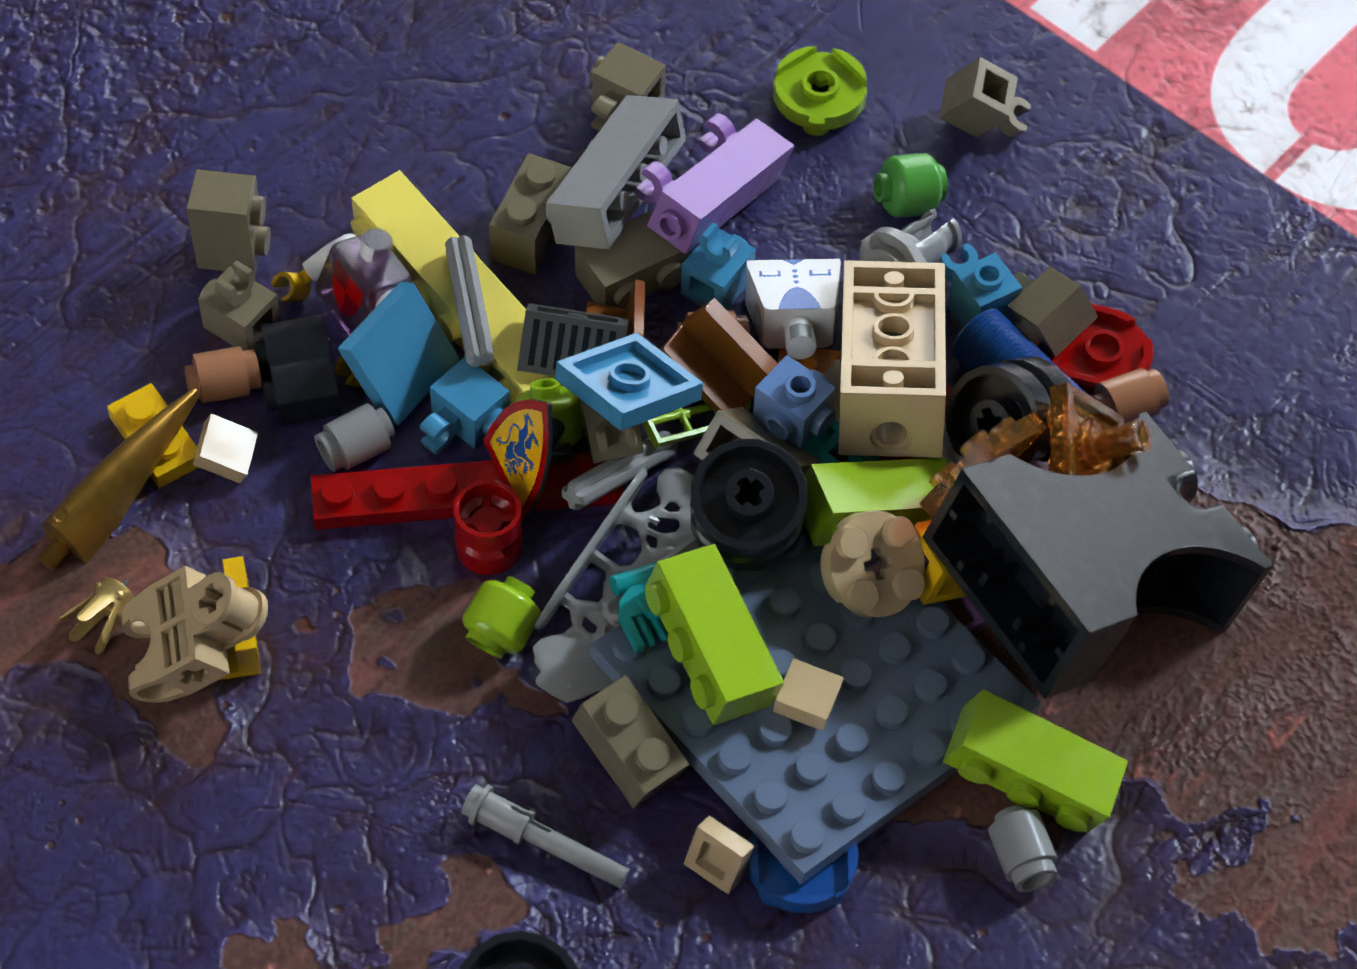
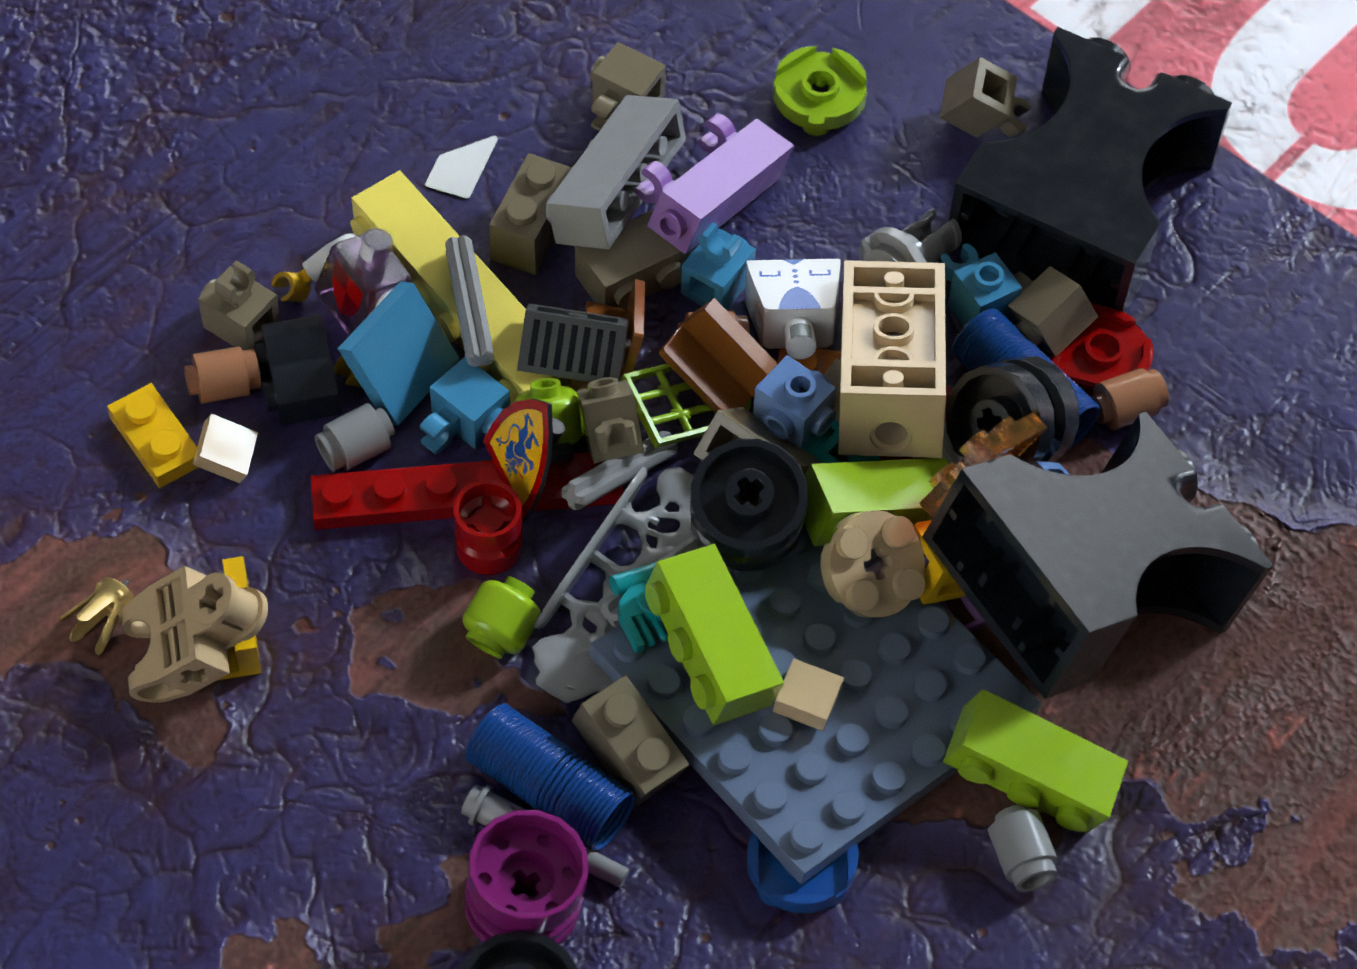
pearl gold piece [37,388,201,571] -> none
dark tan brick [186,169,271,274] -> none
dark azure tile [555,333,703,431] -> none
tan tile [684,816,754,894] -> none
bright green head [873,153,948,218] -> none
clear orange plate [1047,382,1152,476] -> none
none -> white sticker [425,136,498,198]
none -> magenta wheel [464,810,588,945]
none -> blue piece [465,703,635,851]
none -> black brick [949,27,1233,312]

